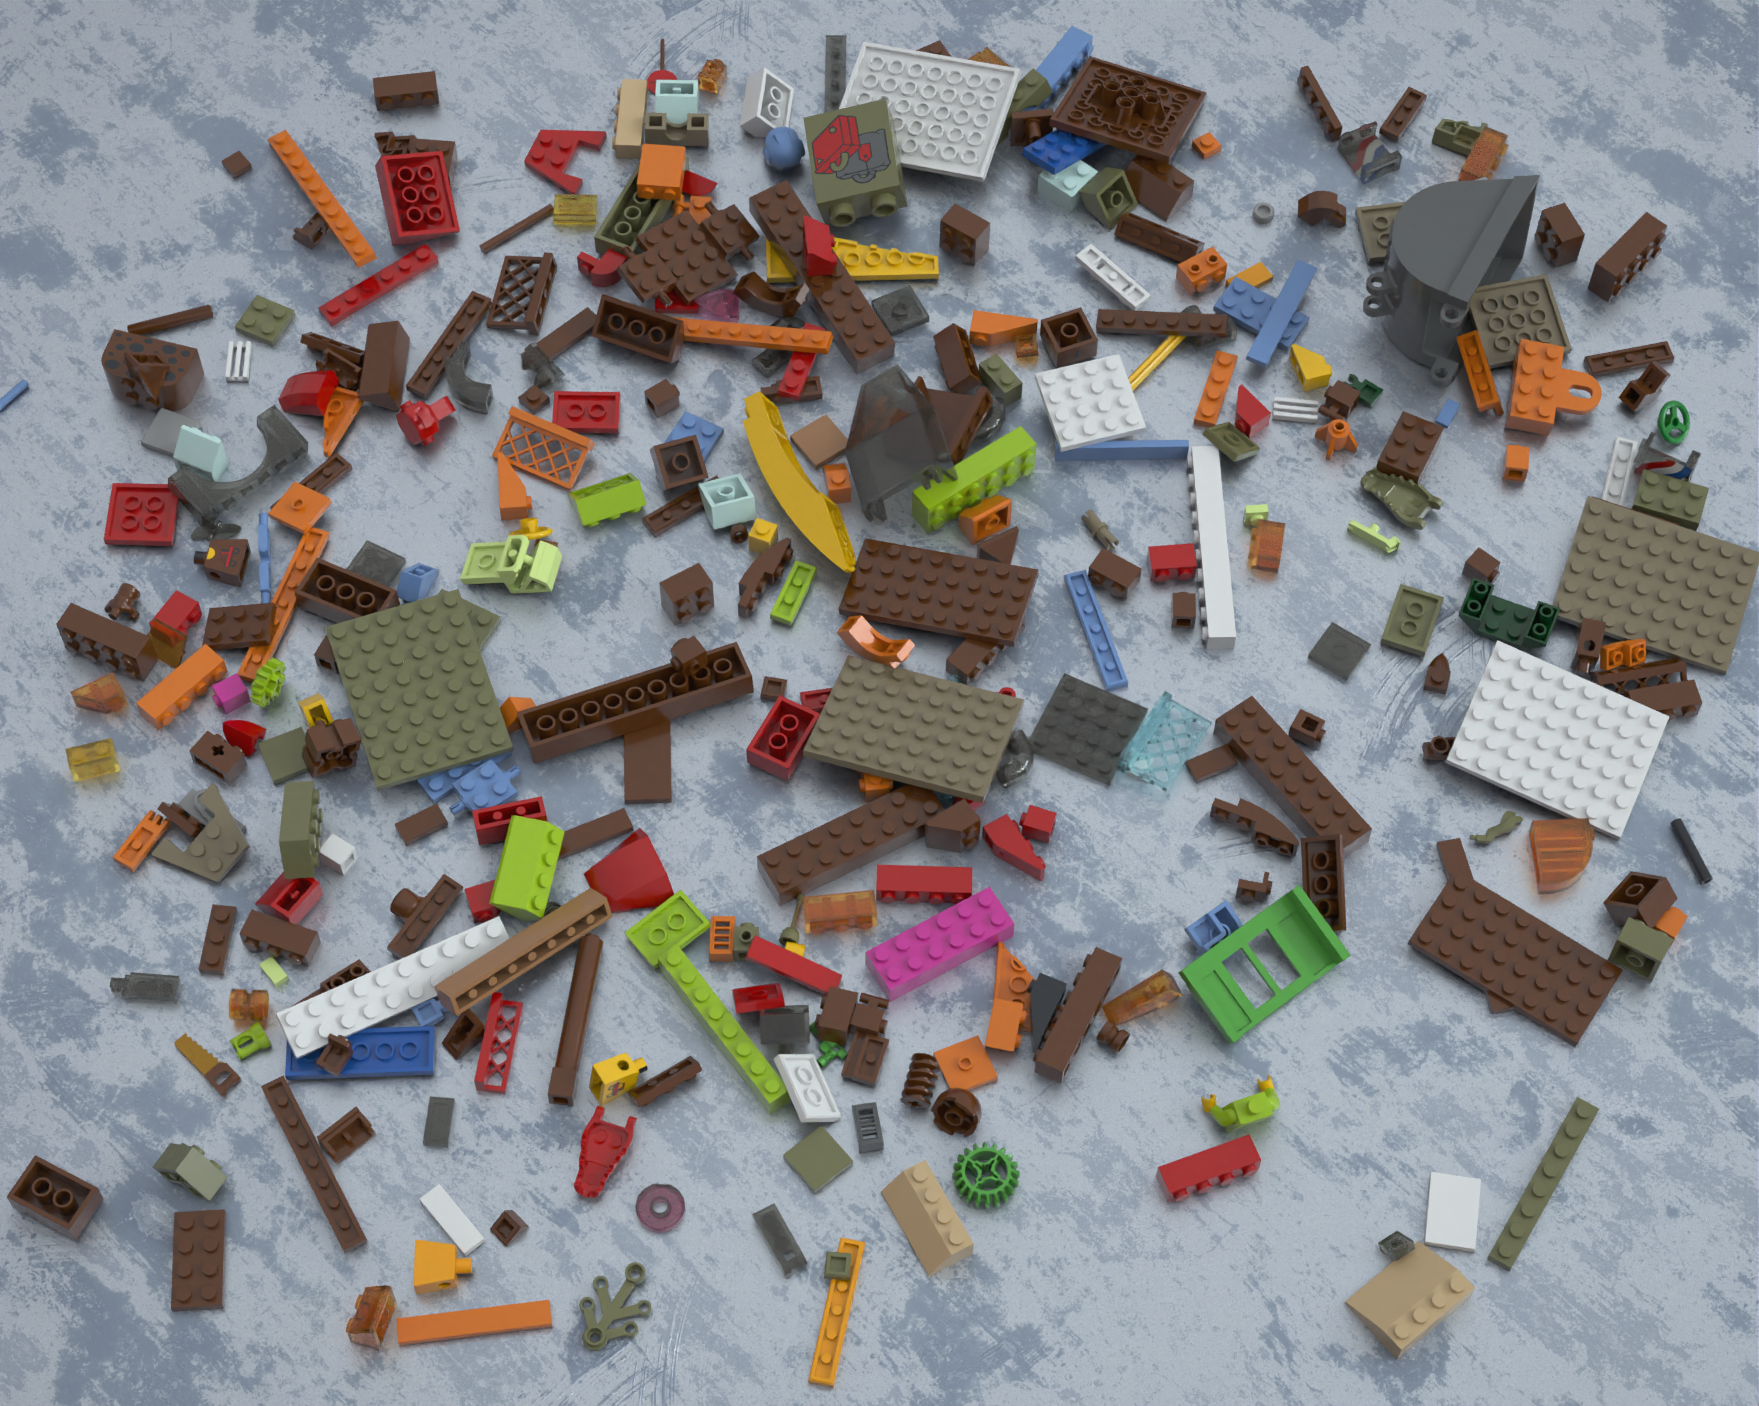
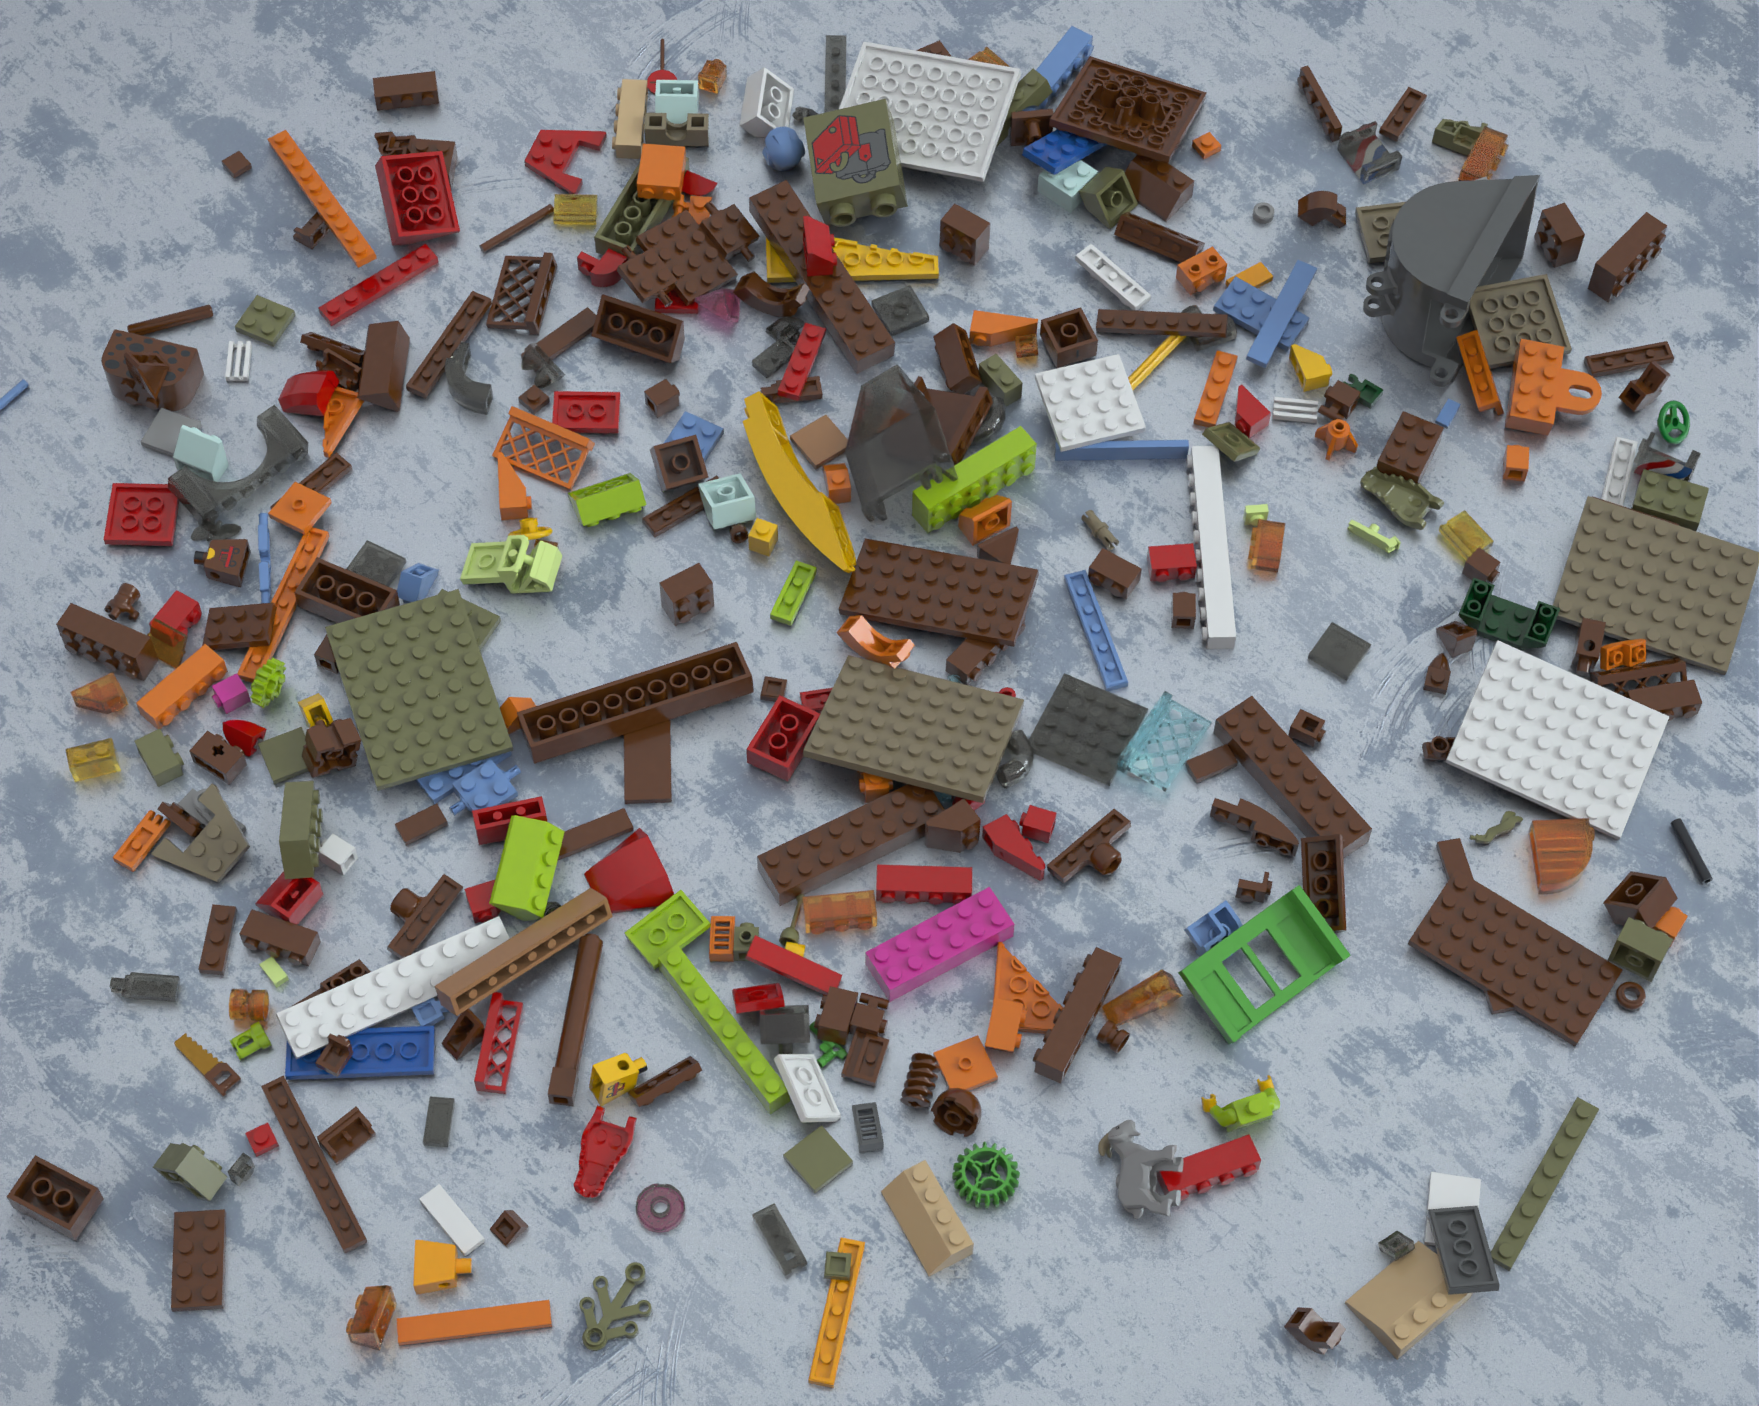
red piece [396,395,456,447] -> none
reddish brown brick [670,636,708,677] -> none
orange plate [673,317,833,354] -> none
reddish brown slope [738,538,794,619] -> none
black slope [1027,973,1067,1053] -> none
olive plate [1380,584,1444,657] -> none
none -> olive brick [134,728,184,787]
none -> clear smoke plate [227,1152,255,1186]
none -> red plate [245,1122,279,1157]
none -> clear smoke arm [792,106,818,121]
none -> reddish brown plate [1047,809,1131,884]
none -> light grey animal [1098,1120,1184,1219]
none -> brick [1284,1307,1346,1355]
none -> dark grey tile [1427,1206,1500,1295]
none -> slope [1436,621,1477,658]
none -> clear yellow plate [1439,510,1494,560]
none -> reddish brown piece [1616,982,1646,1010]

